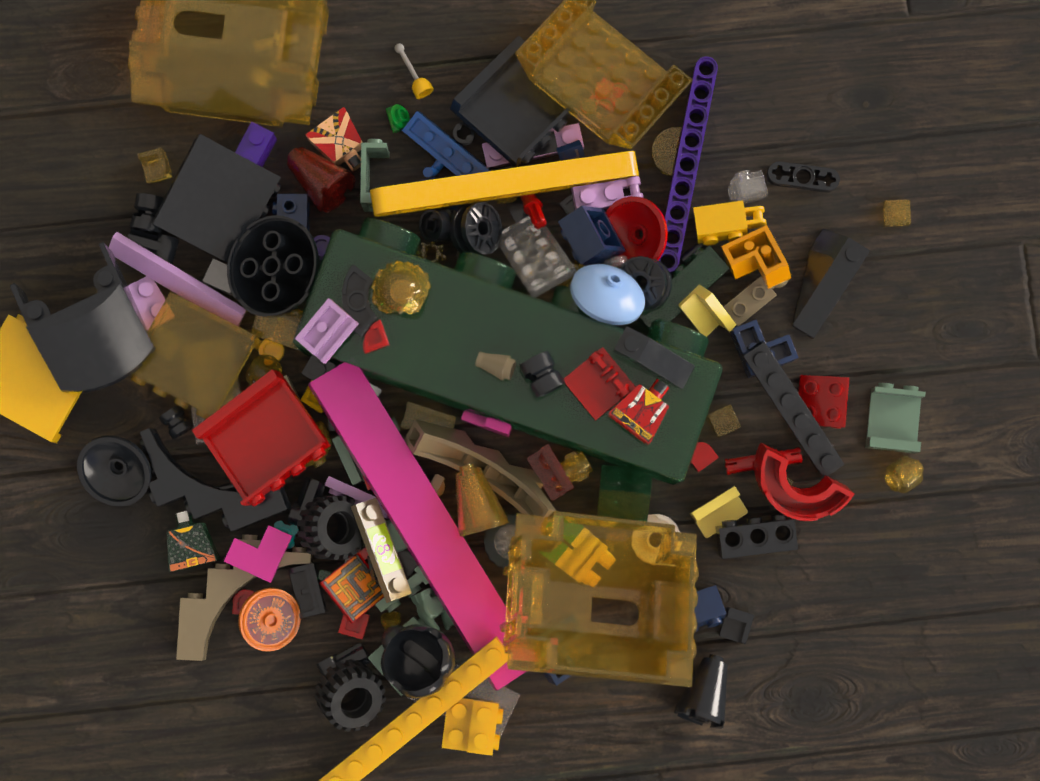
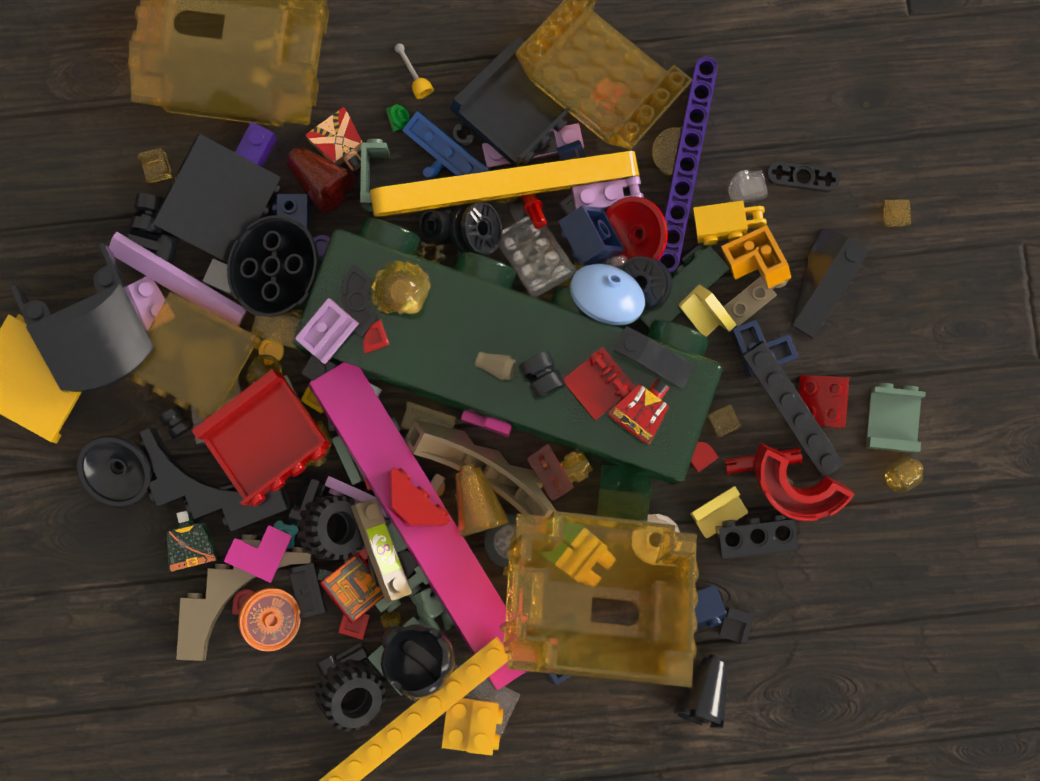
none -> red slope [388,467,450,527]

